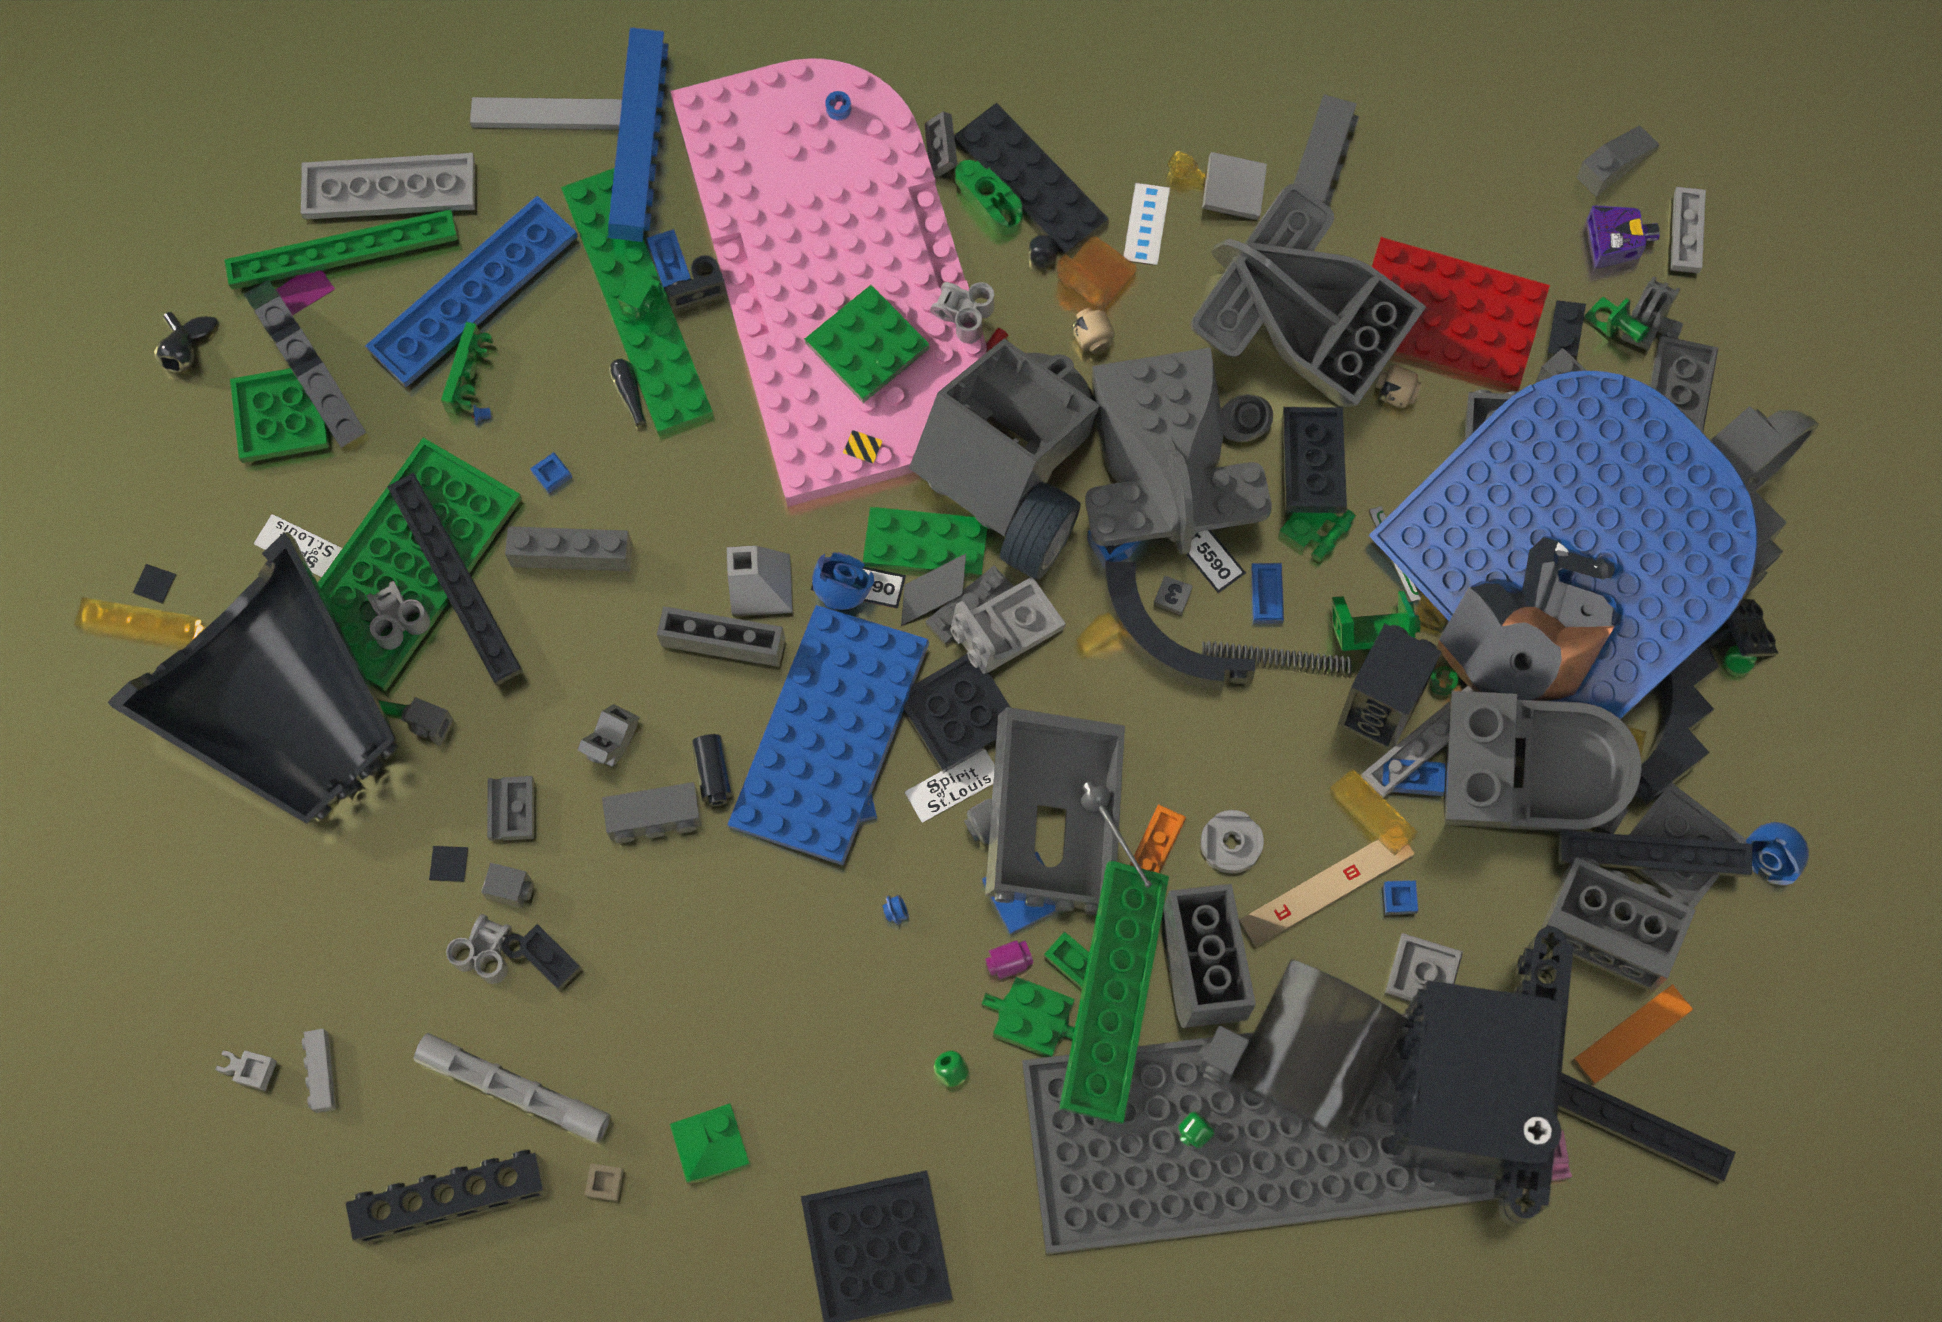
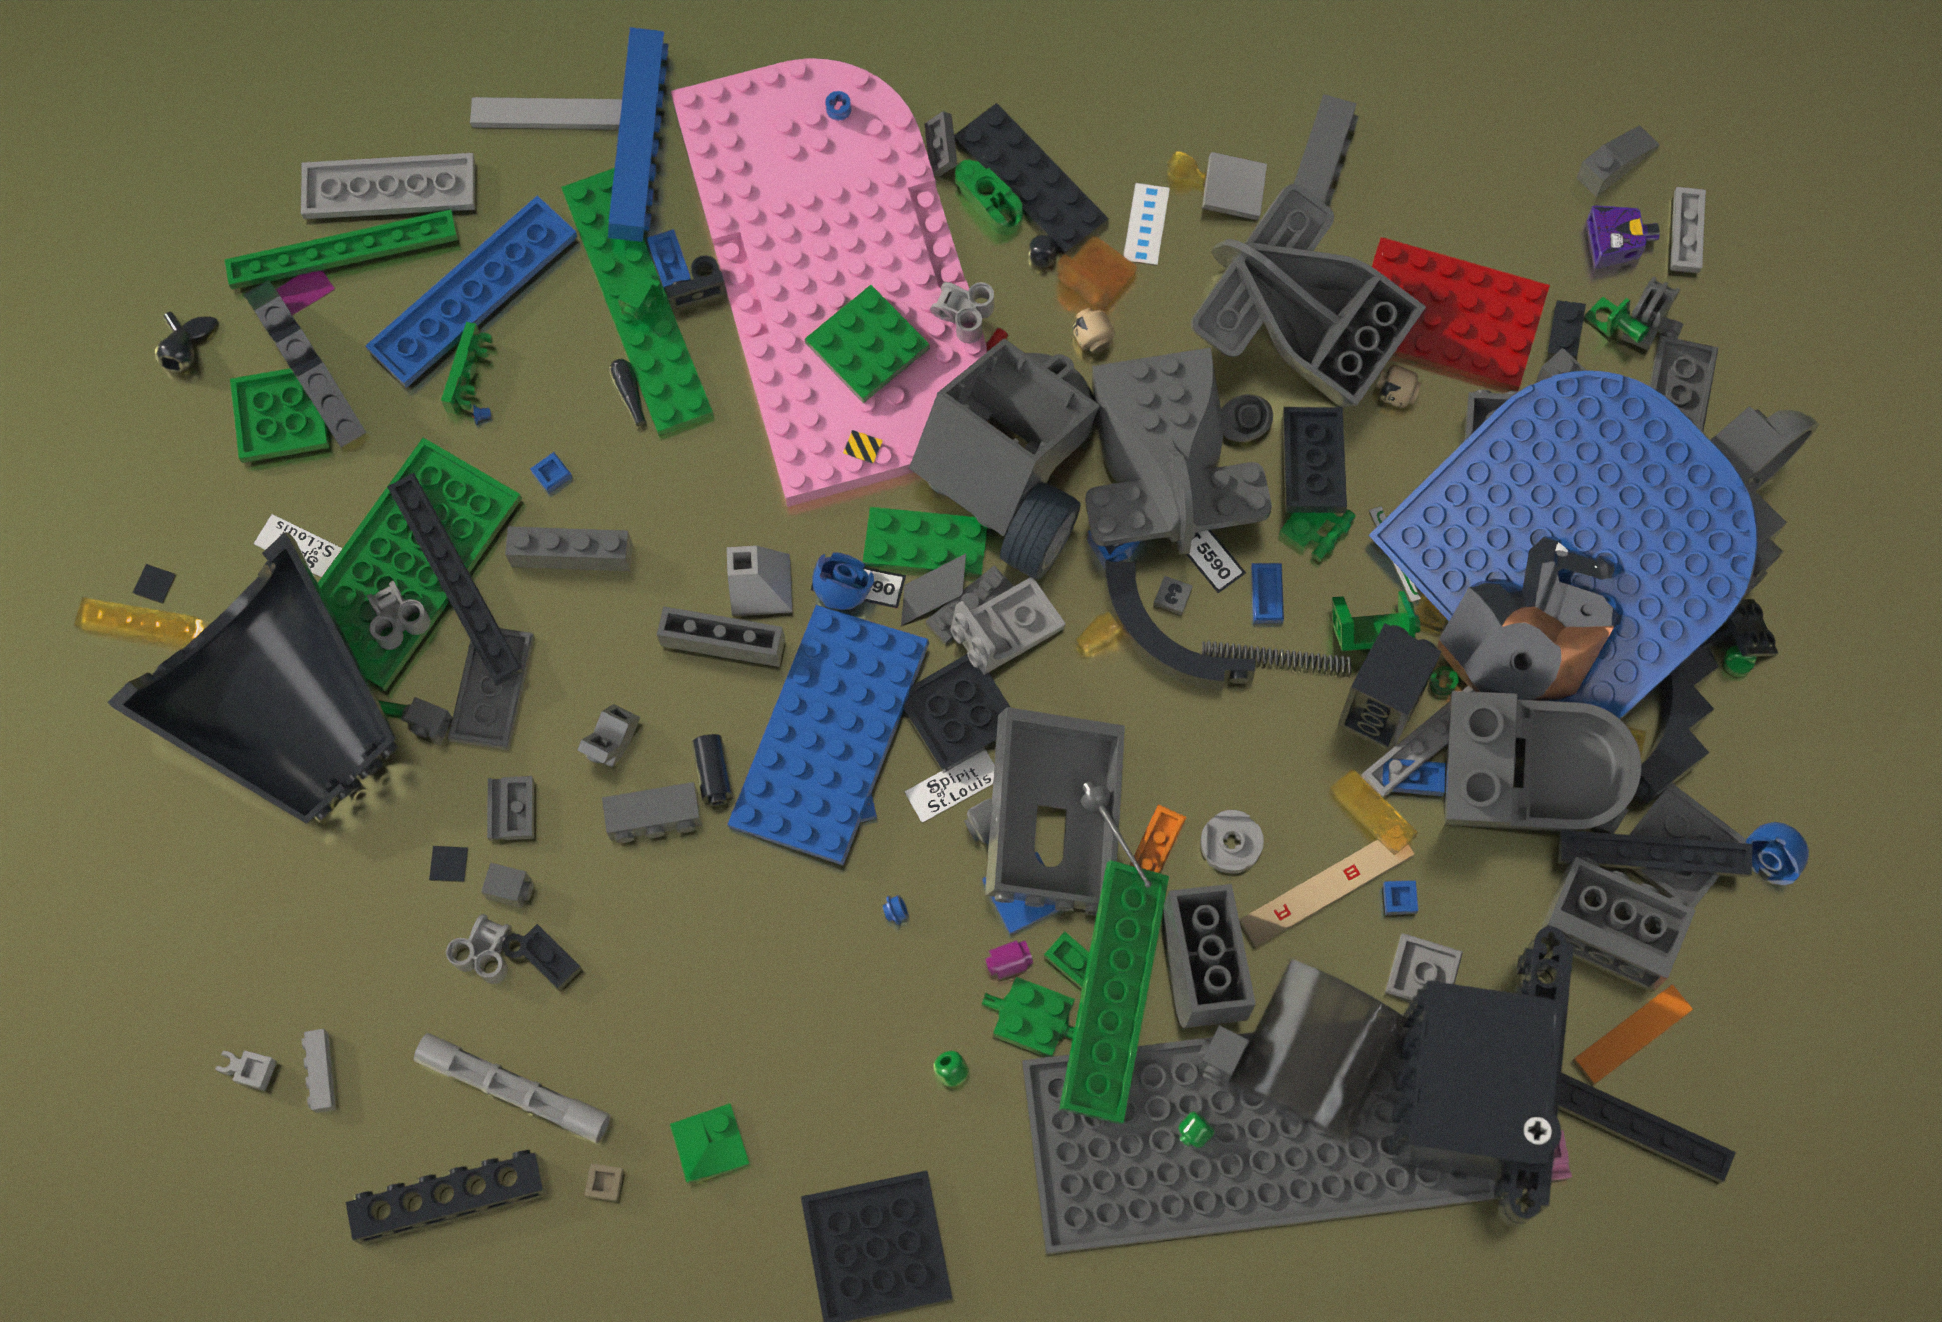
none -> dark grey tile [448,628,535,750]

